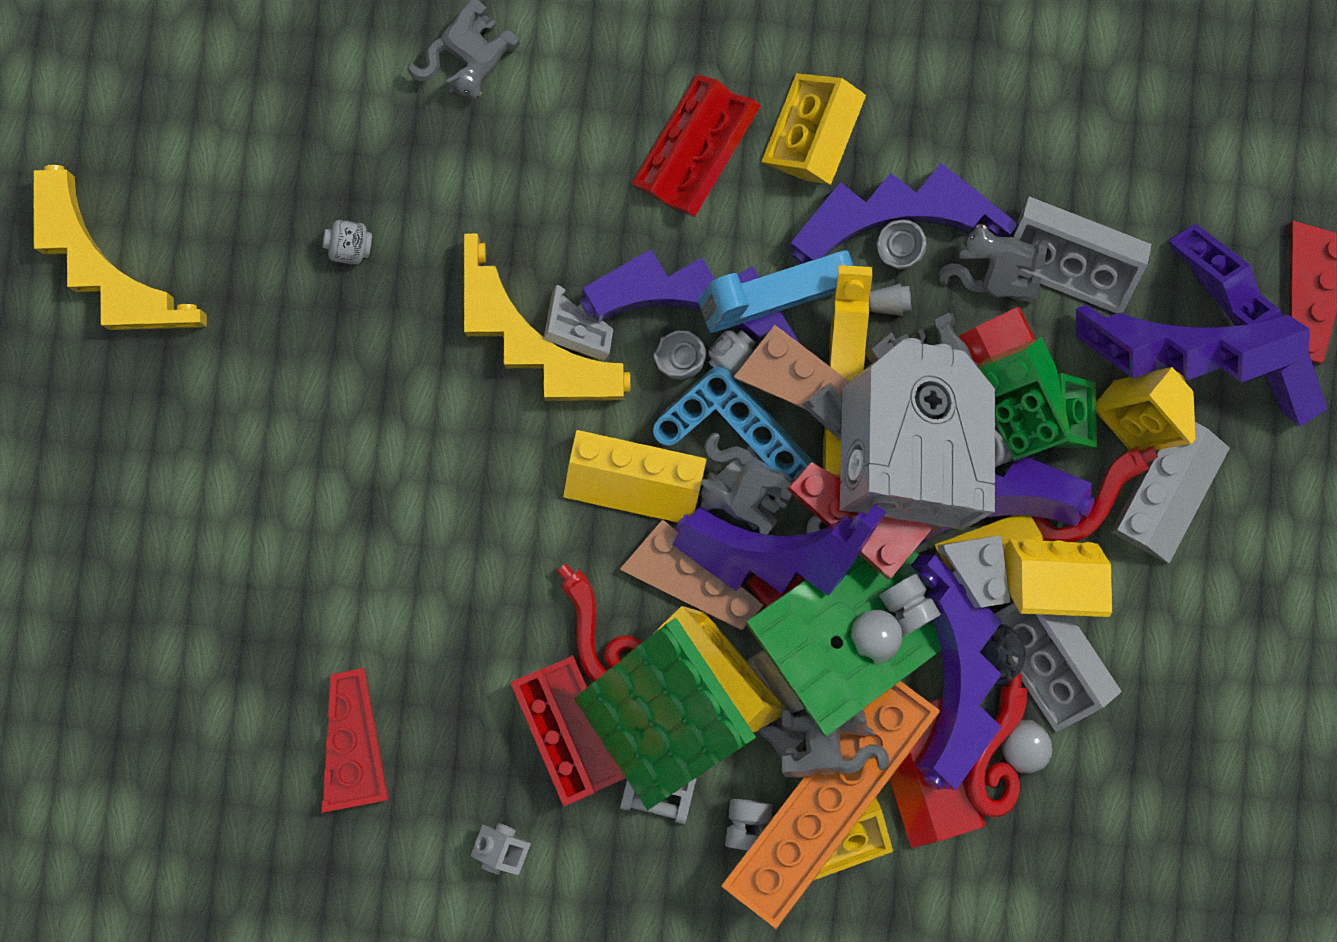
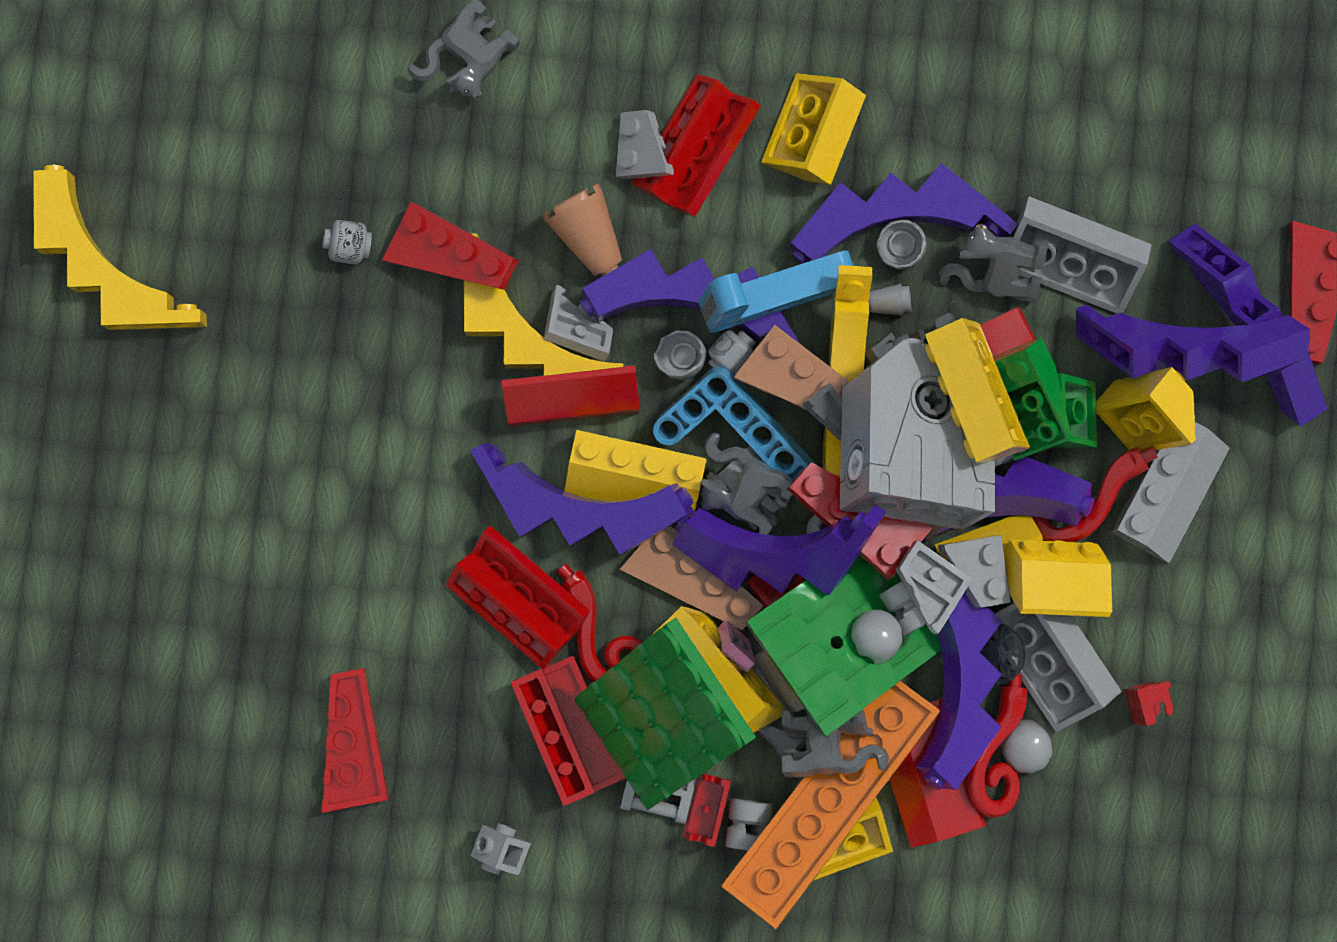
none -> red wing [382,202,519,290]
none -> red slope [445,526,590,670]
none -> dark purple arch [471,443,694,555]
none -> red slope [501,365,640,427]
none -> nougat cone [541,183,622,277]
none -> light grey wing [616,110,674,179]
none -> red hinge [682,773,731,847]
none -> bright pink tile [718,620,755,672]
none -> light grey wing [896,540,973,634]
none -> yellow slope [925,318,1030,463]
none -> red hinge [1124,681,1173,726]

